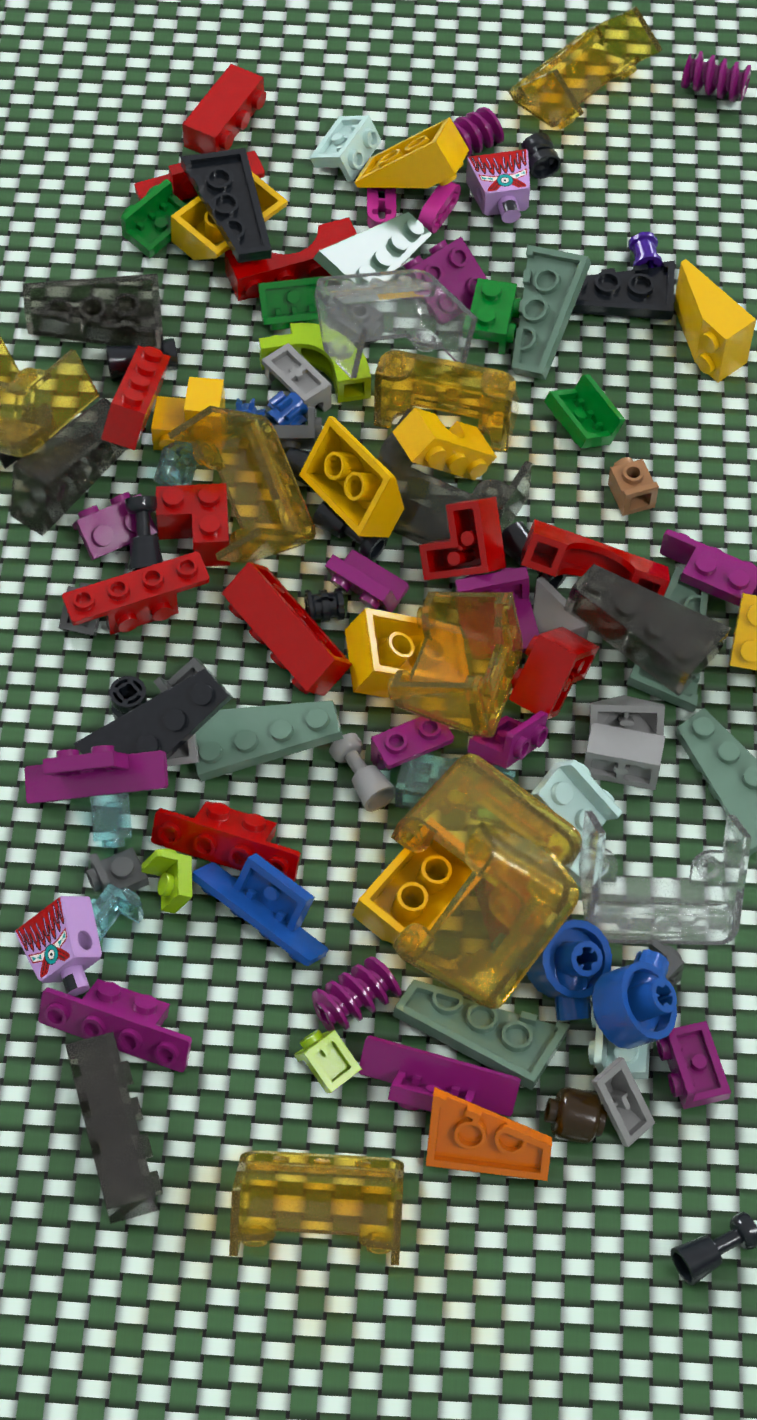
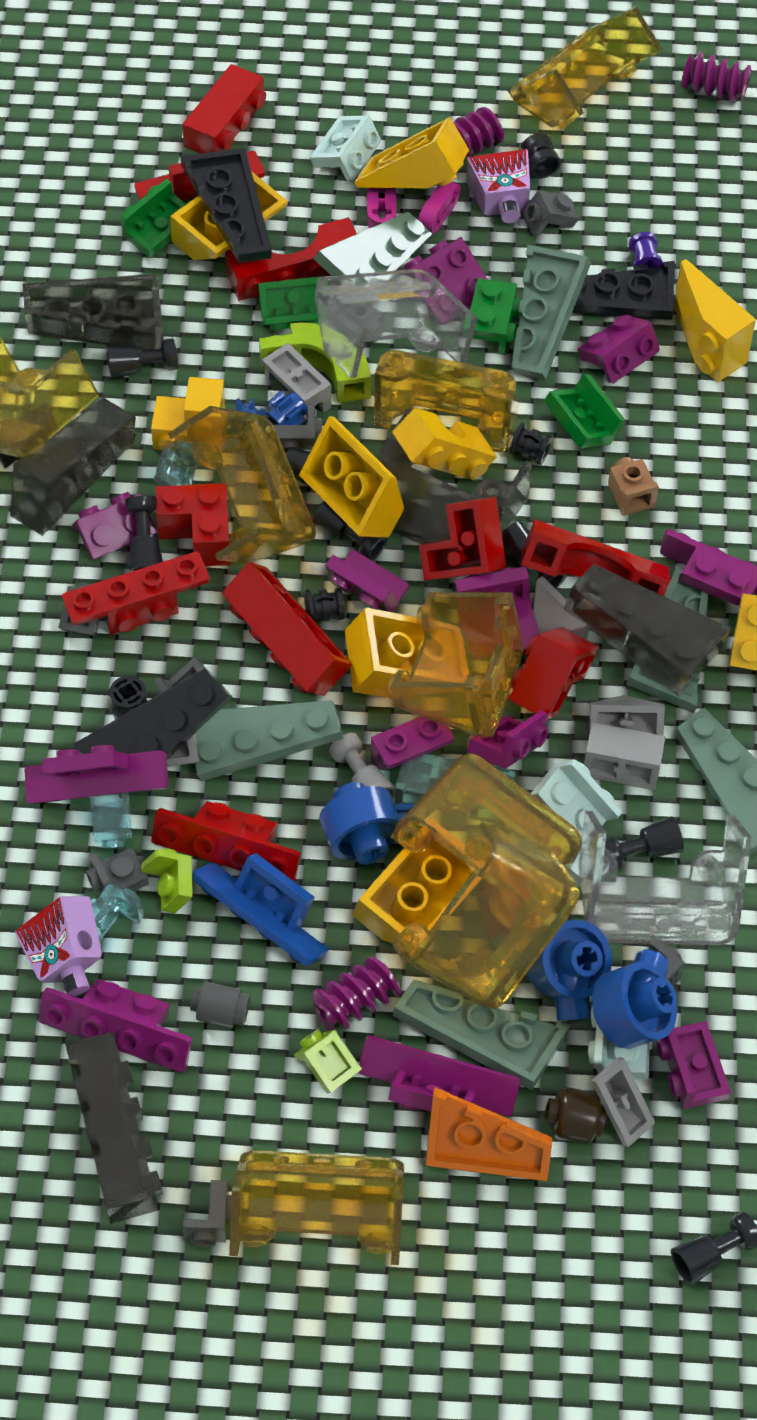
red brick [101,345,171,450] -> none
none -> dark grey bracket [183,1180,236,1247]
none -> dark grey brick [190,981,251,1028]
none -> blue piece [319,782,419,865]
none -> black bush [509,422,553,465]
none -> dark grey bracket [522,190,580,236]
none -> magenta bracket [577,315,660,384]
none -> black piece [599,816,684,872]

